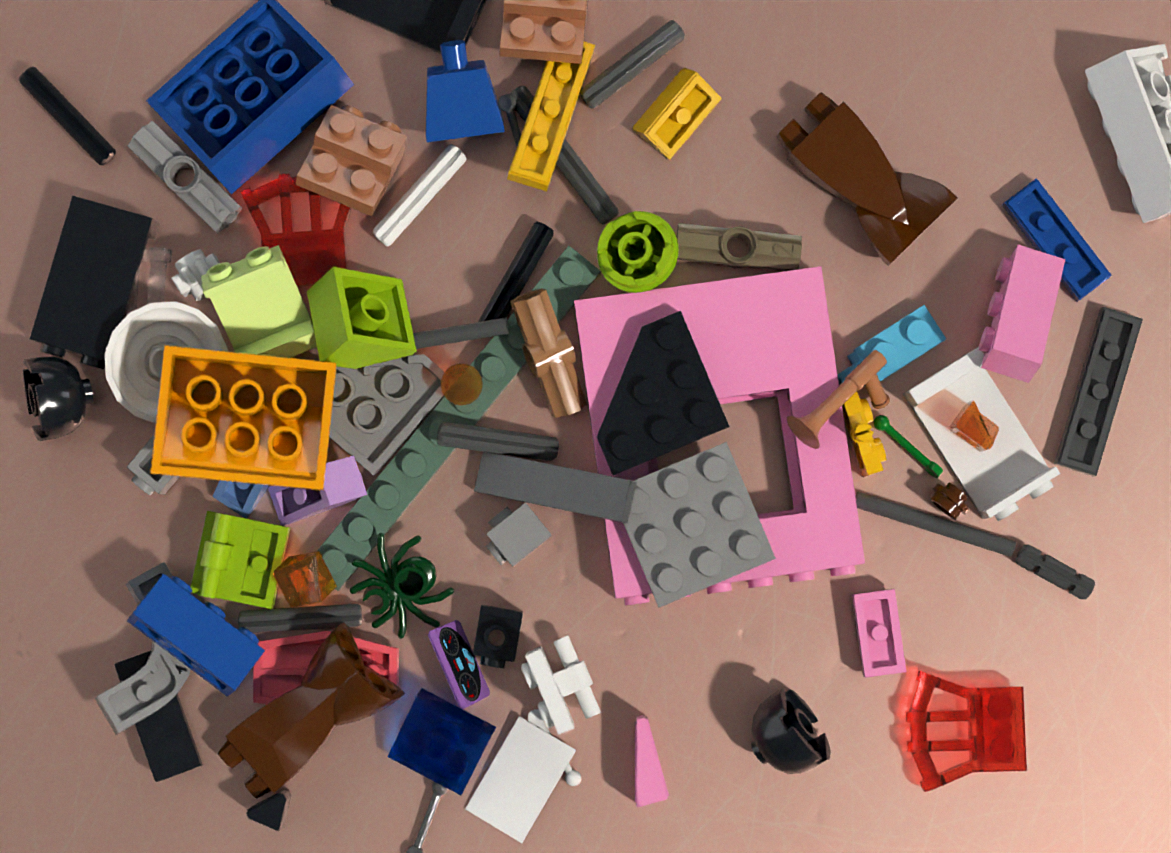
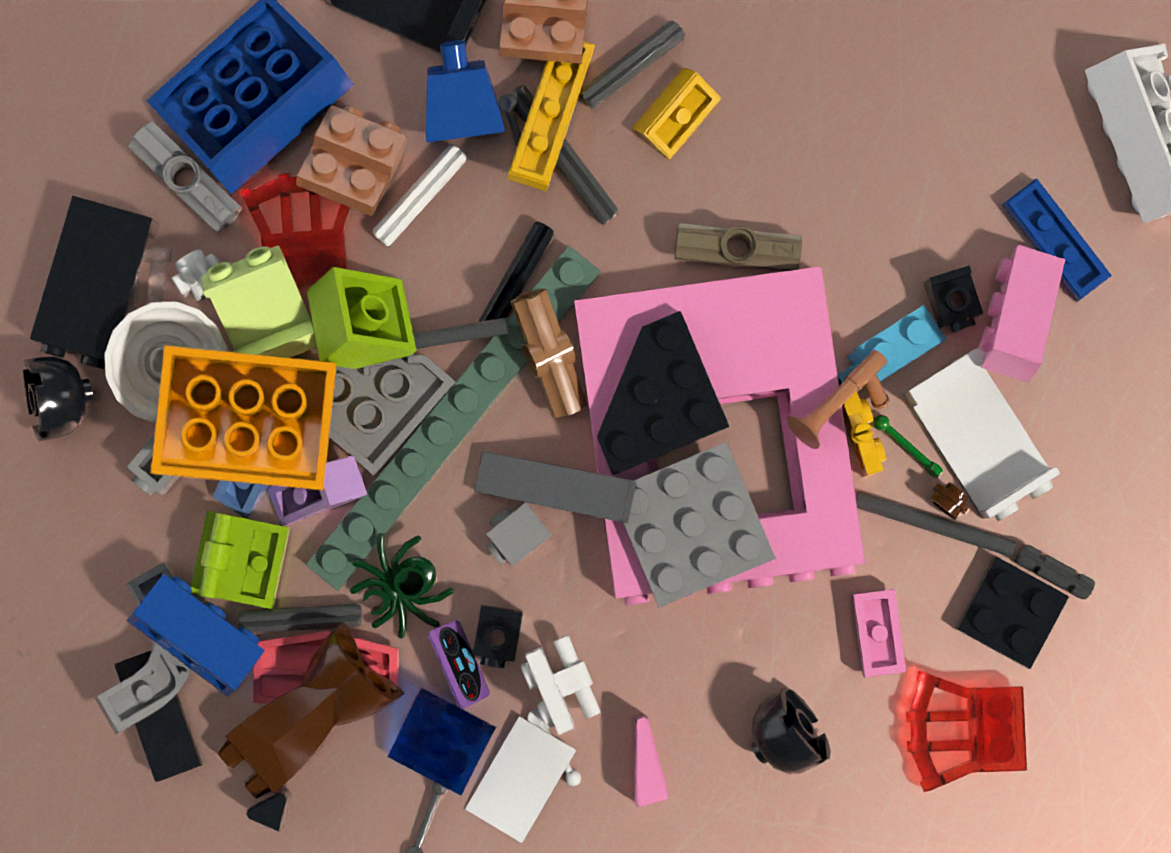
black axle [19,66,116,166] -> none
clear orange slope [273,551,337,608] -> none
dark grey axle [437,422,559,461] -> none
clear orange plate [441,364,483,406] -> none
lime cone [597,211,679,293] -> none
reddish brown hips [777,92,958,266] -> none
clear orange slope [949,400,999,452] -> none
dark grey tile [1054,307,1143,477] -> none
none -> black brick [924,265,983,333]
none -> black plate [955,556,1069,669]

